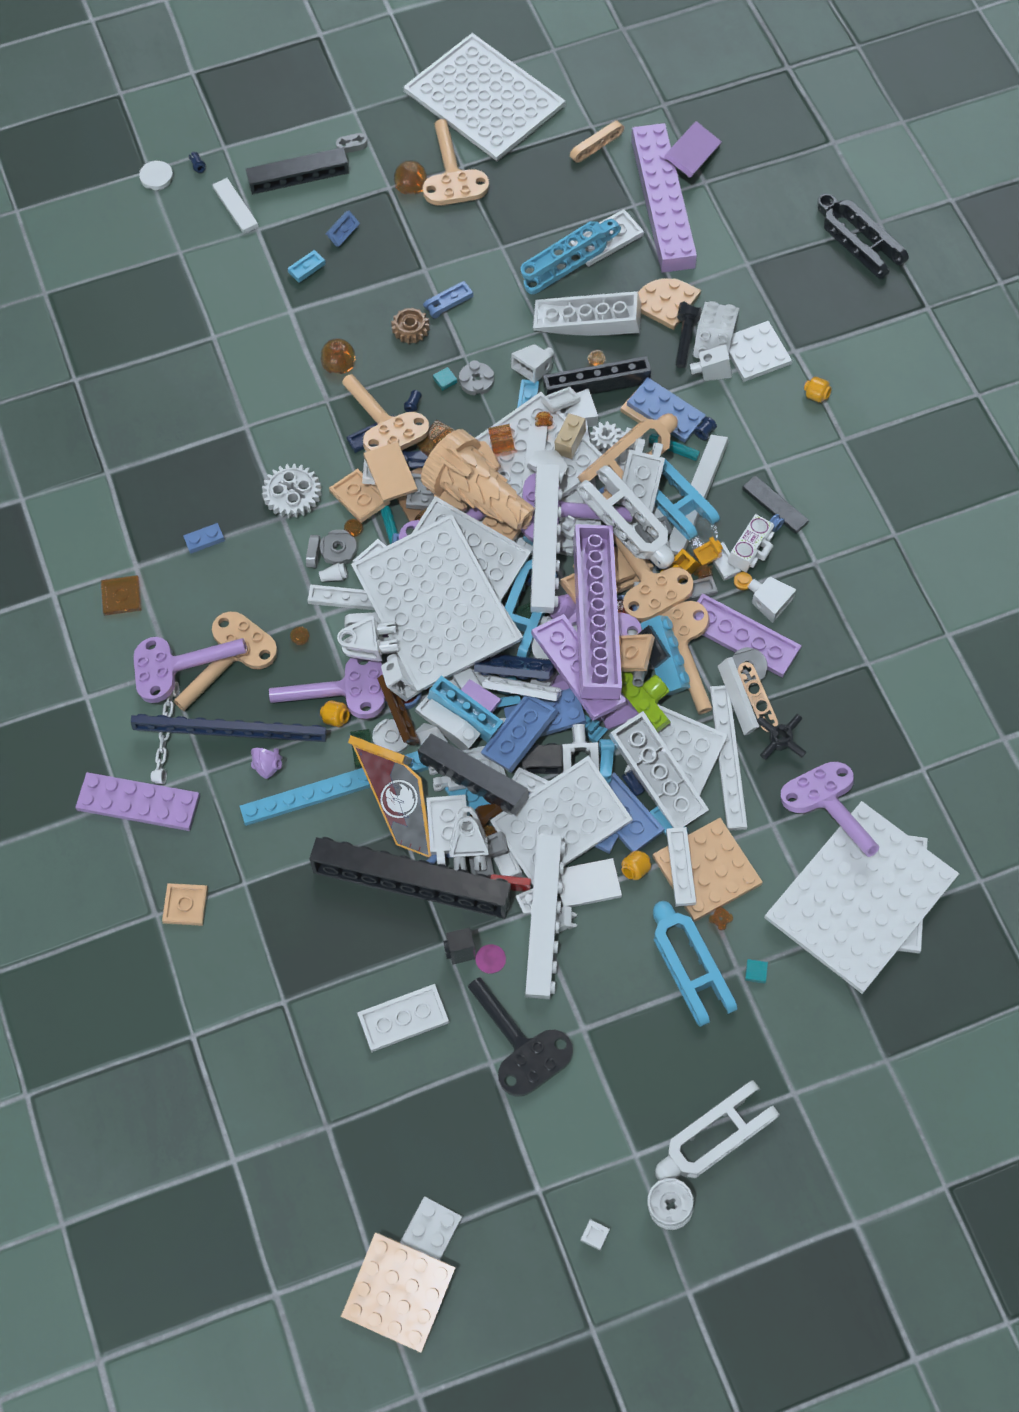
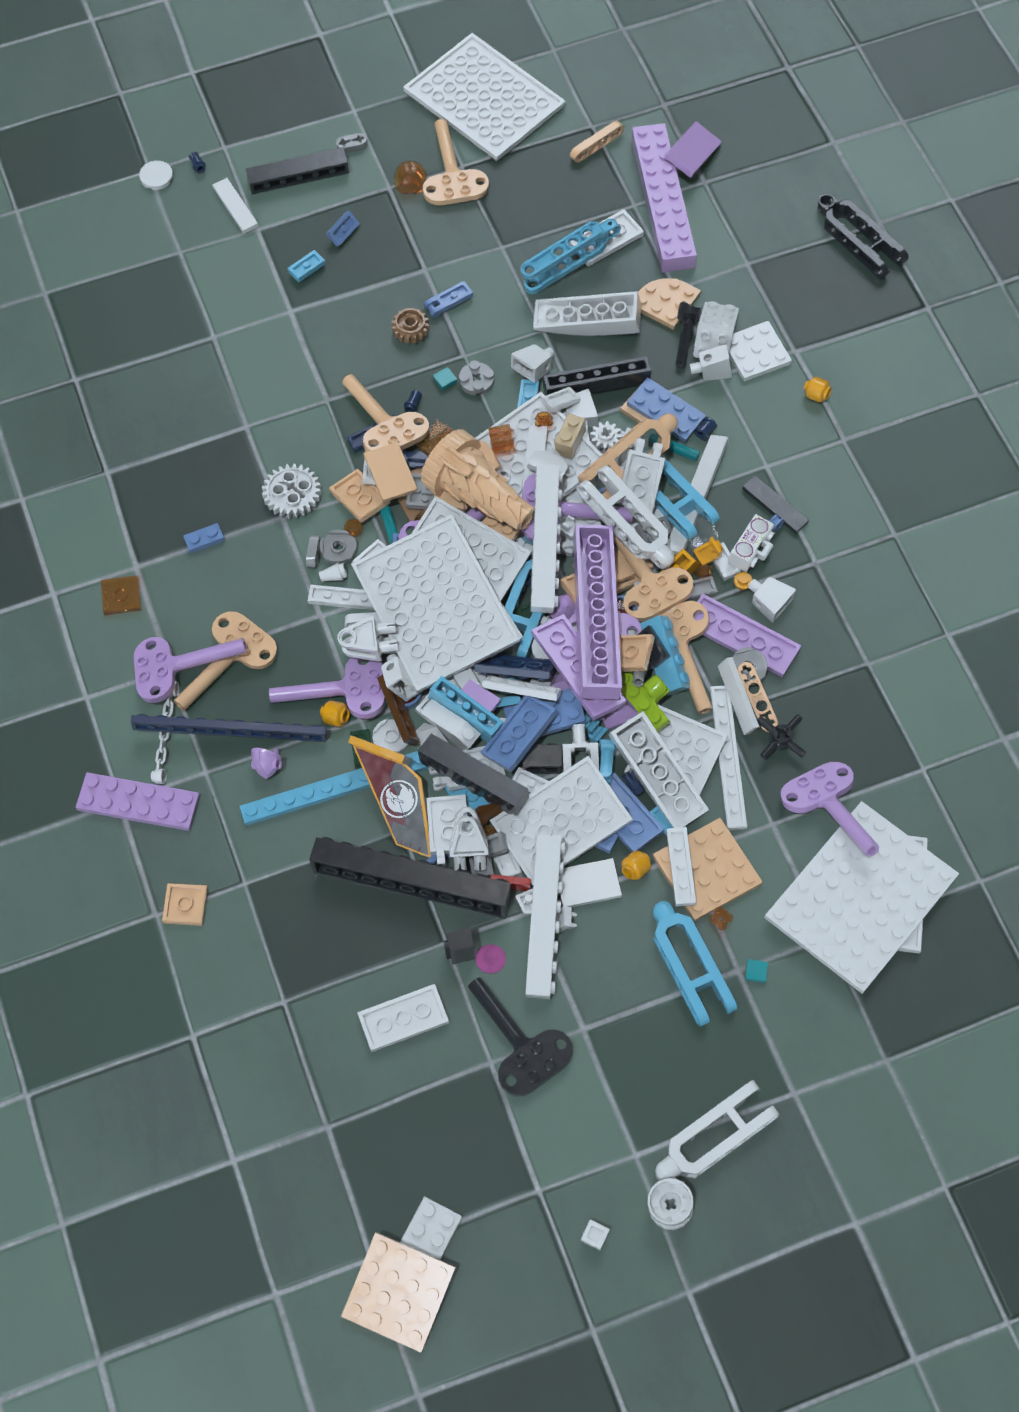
clear orange plate [290,627,309,645] -> none
clear orange cylinder [321,338,356,374] -> none
clear orange plate [588,350,605,366] -> none

